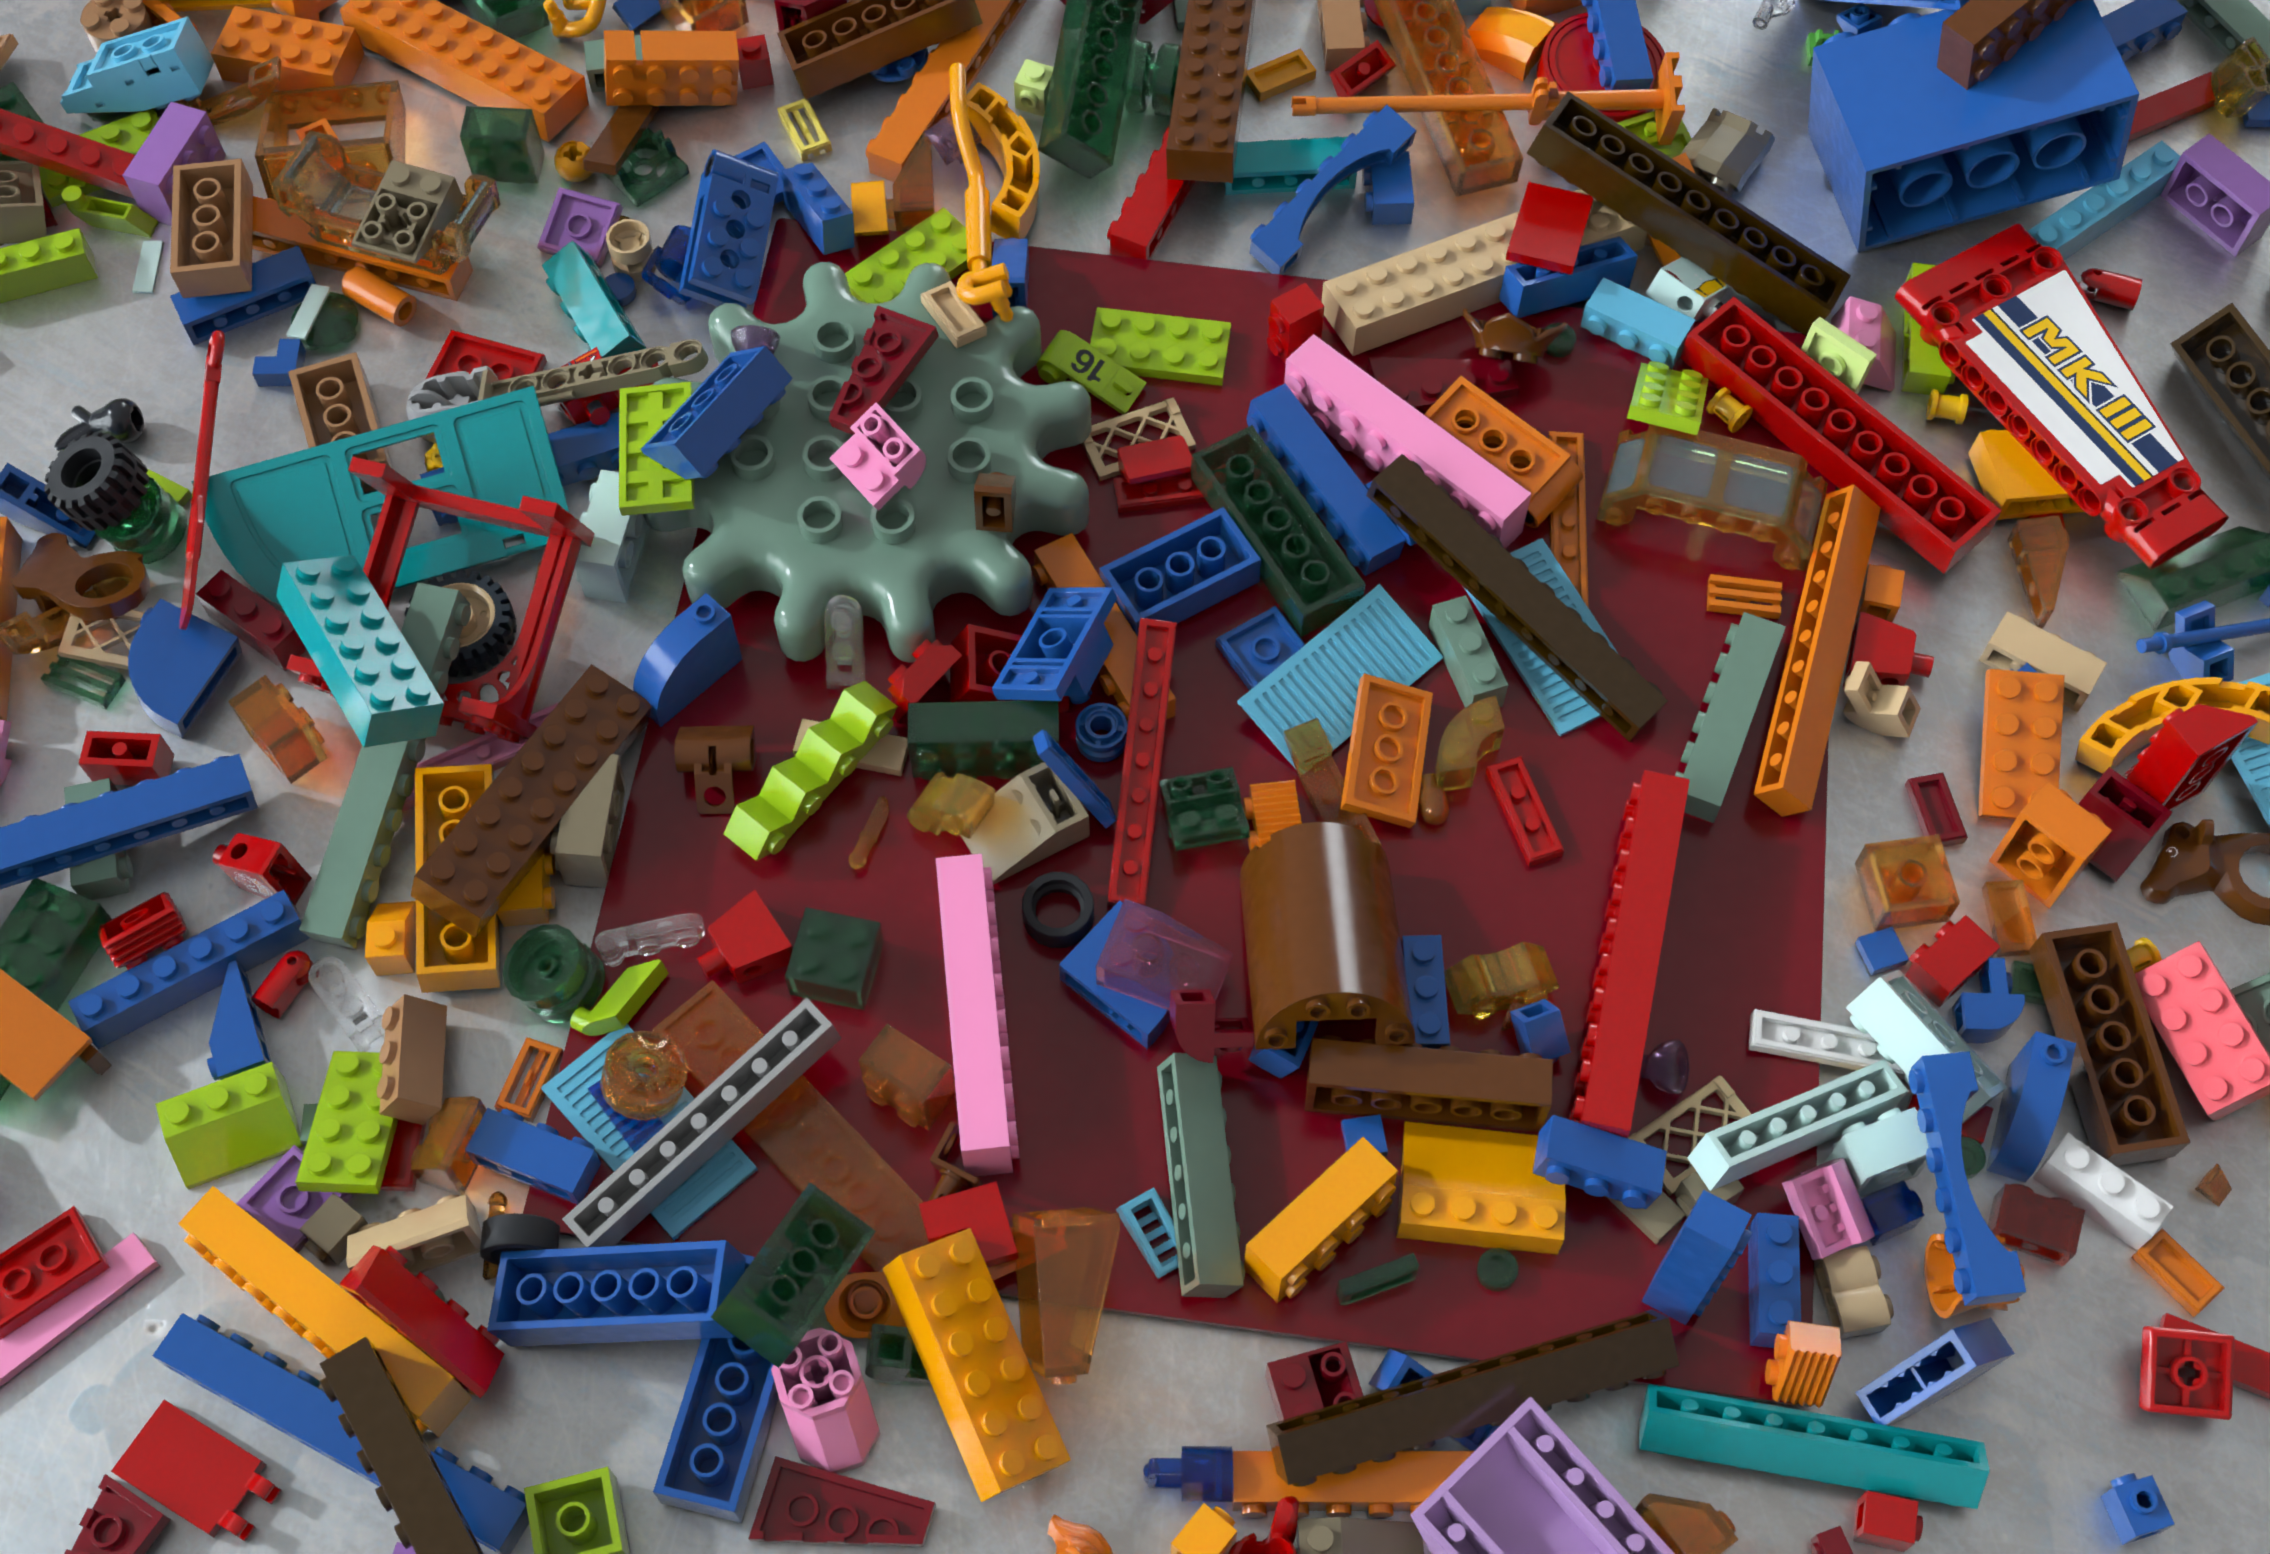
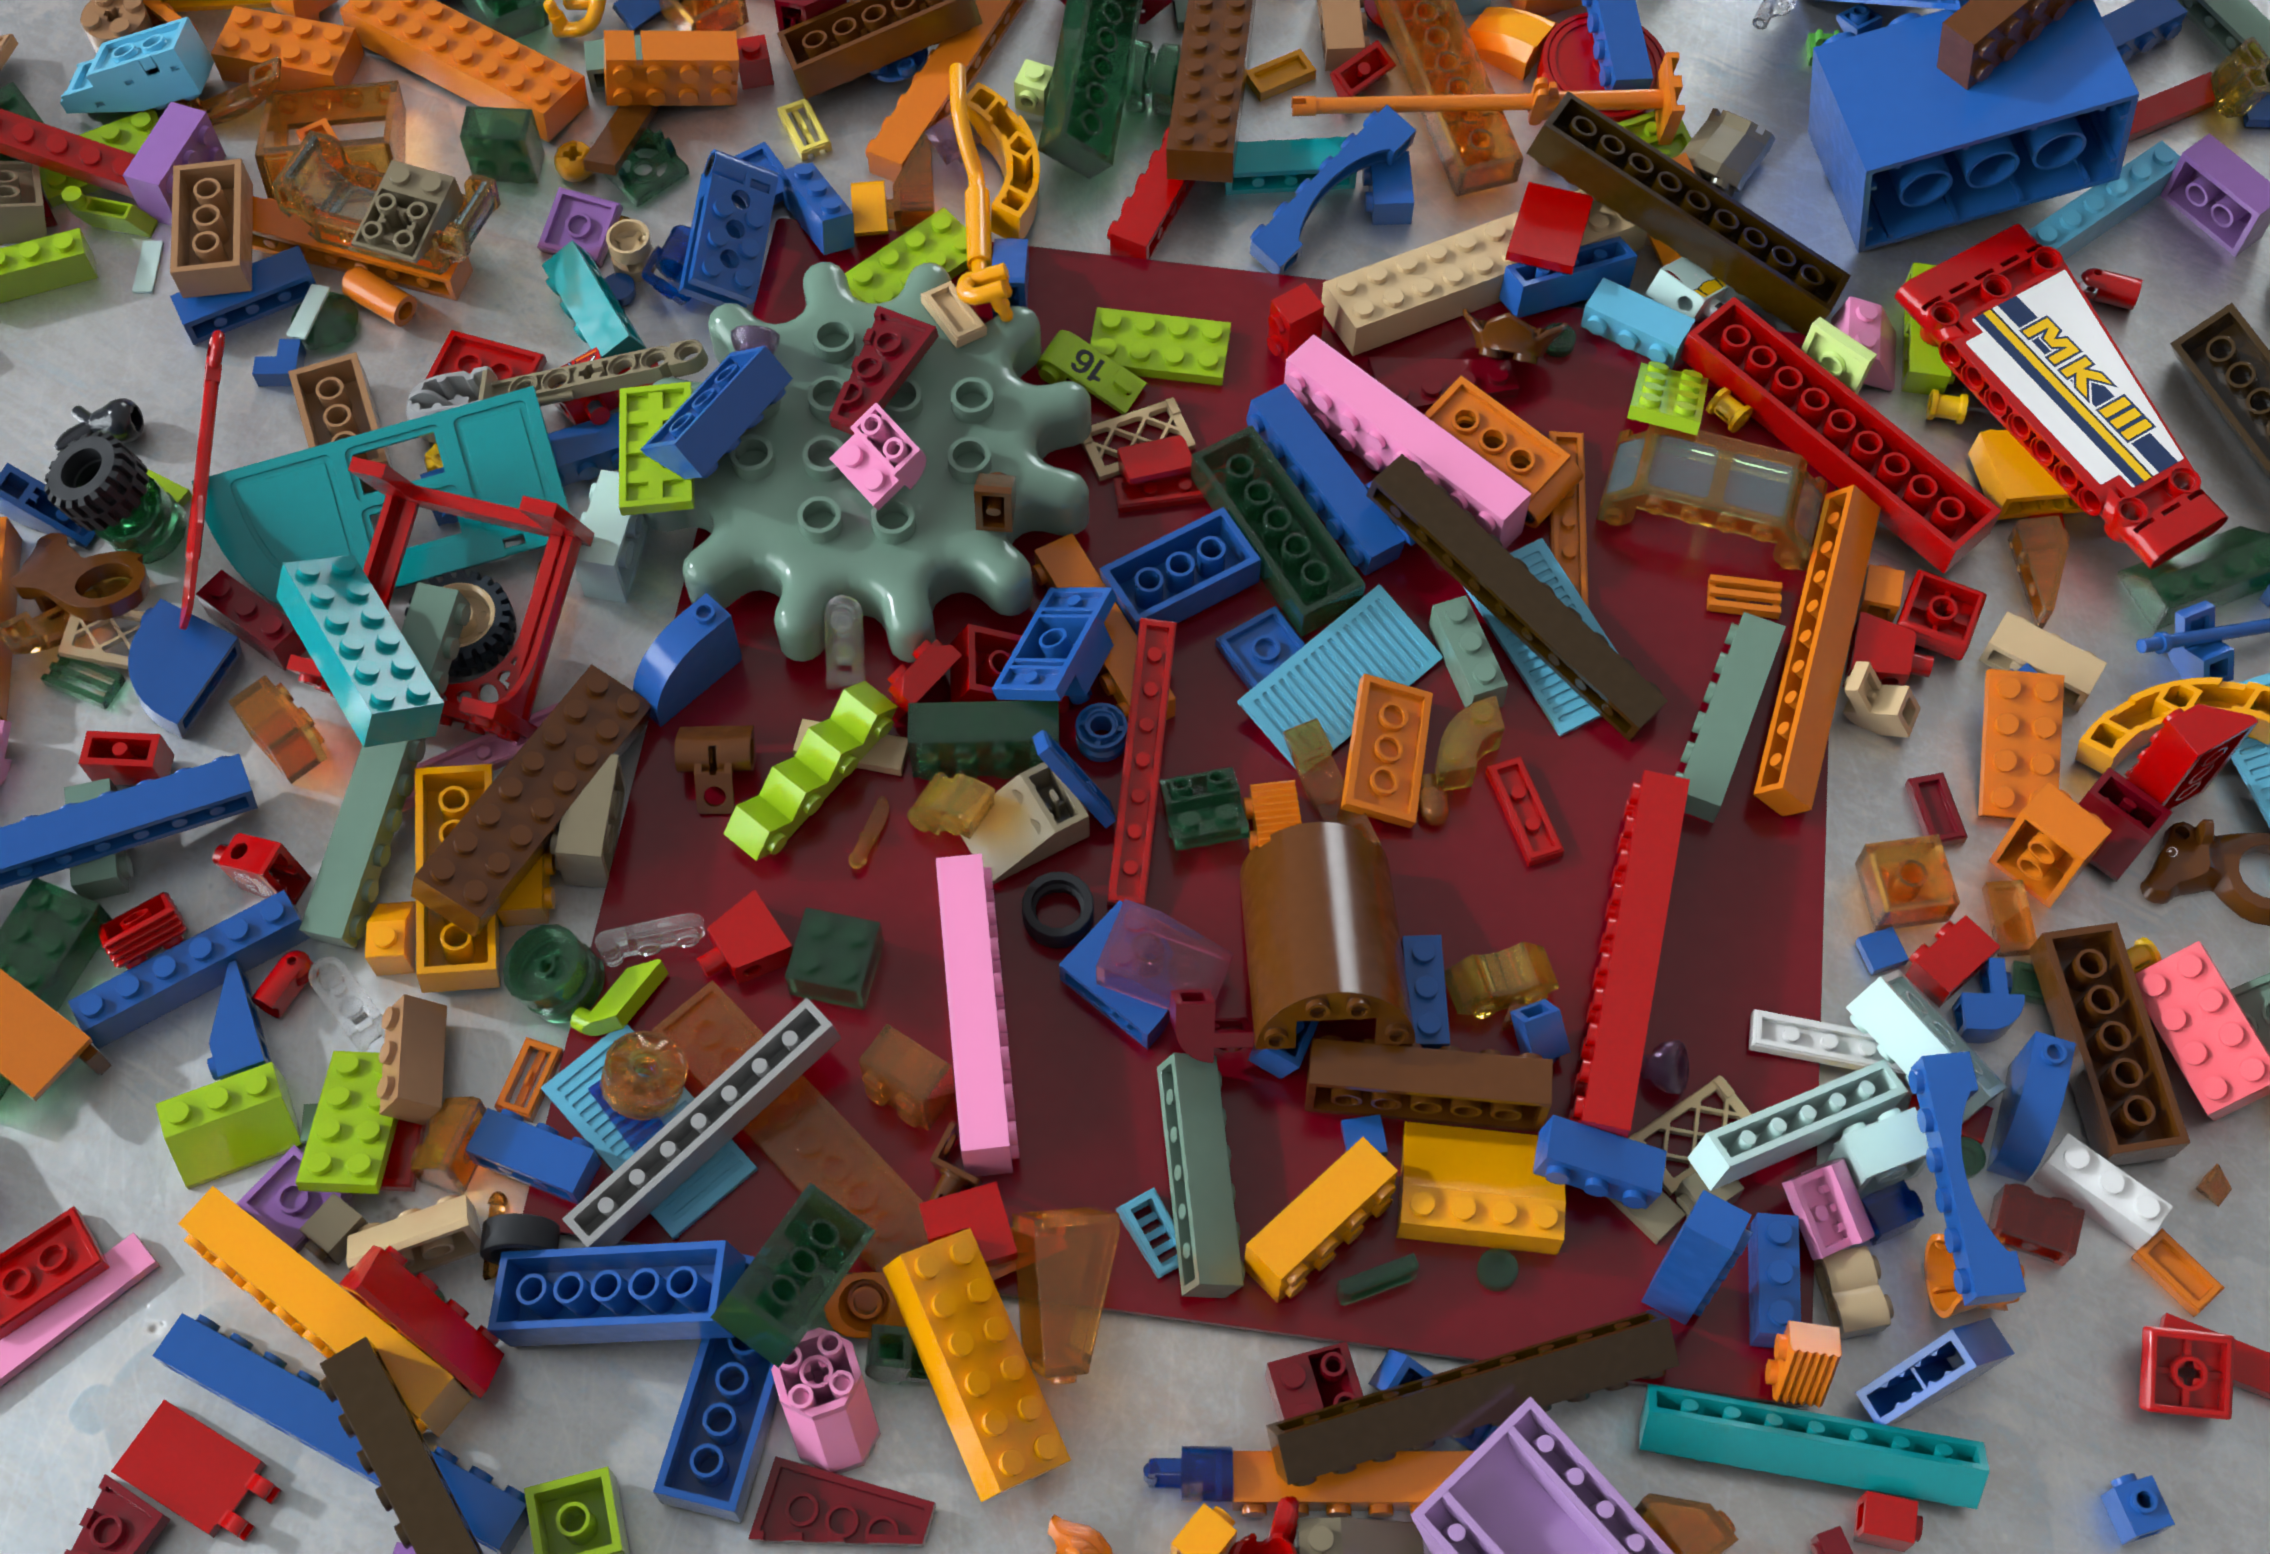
none -> red brick [1897,570,1987,661]

